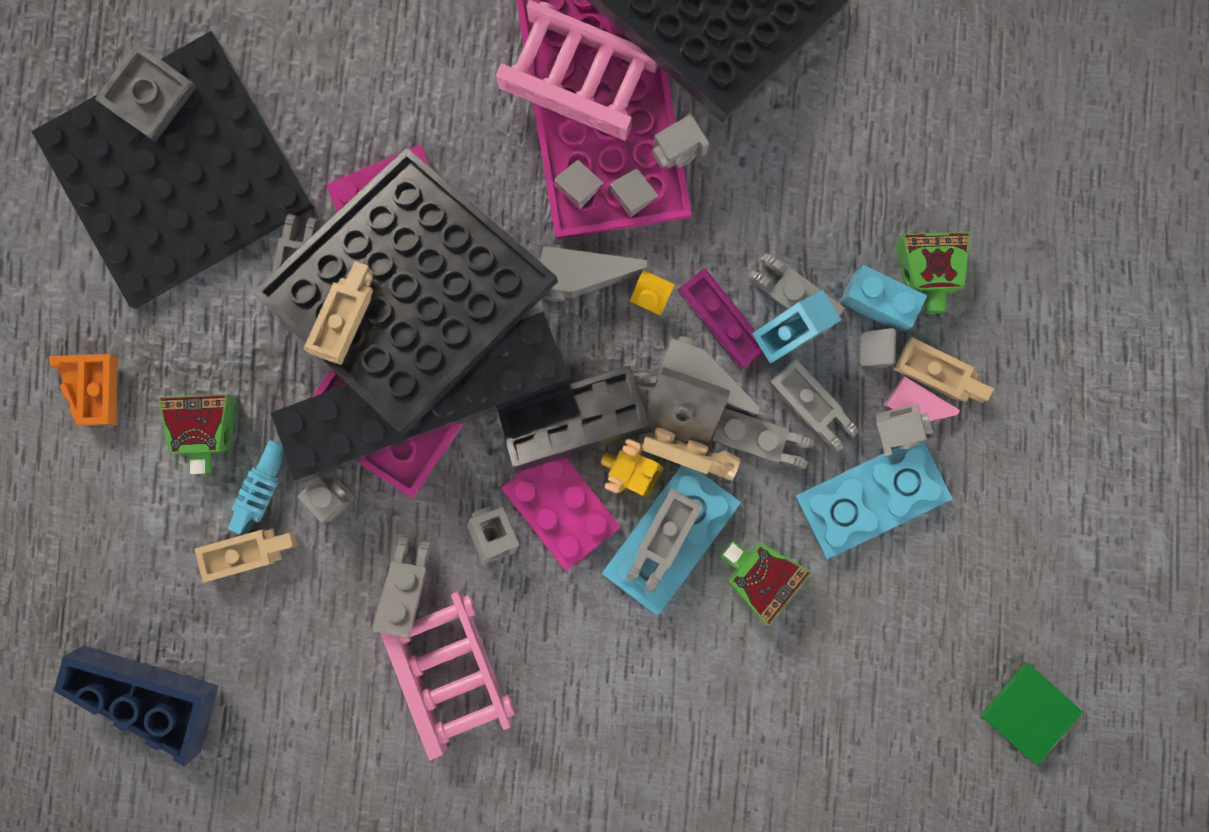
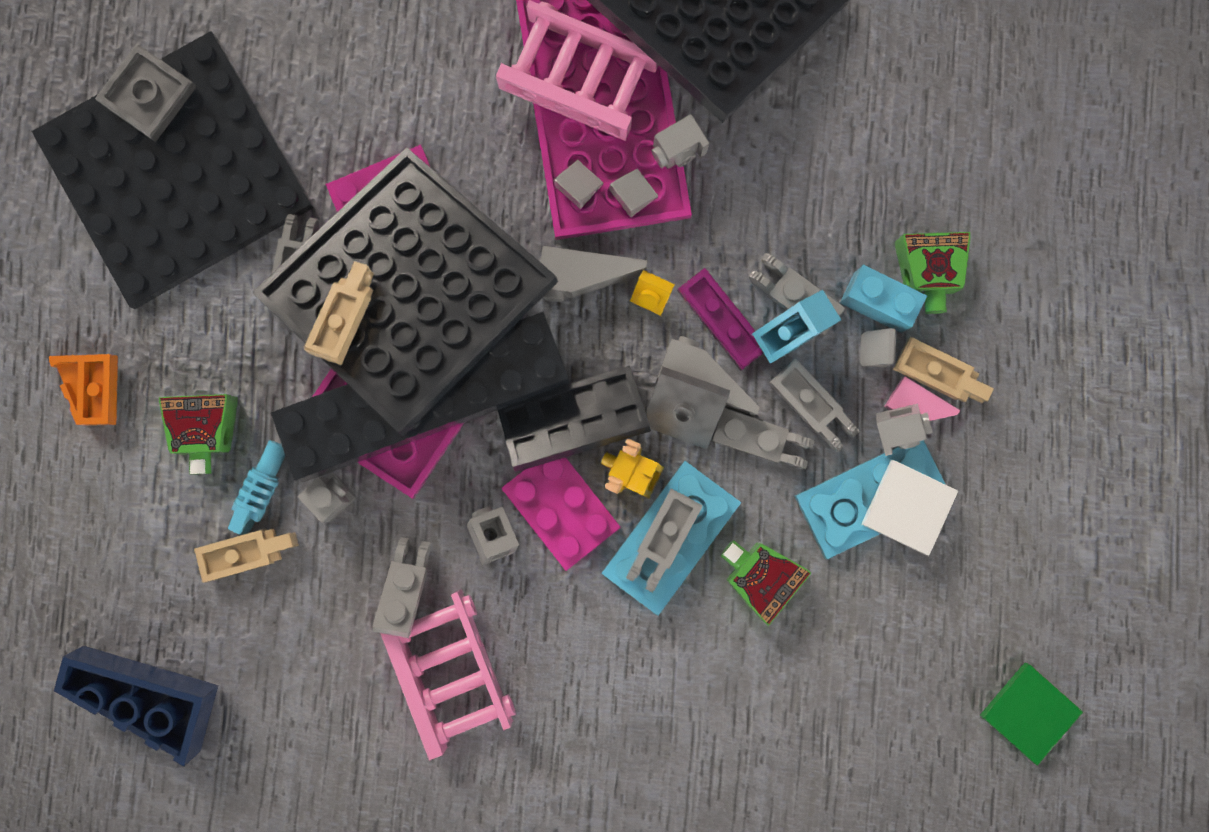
tan hinge [641,428,740,481] -> none
none -> white tile [862,460,958,556]

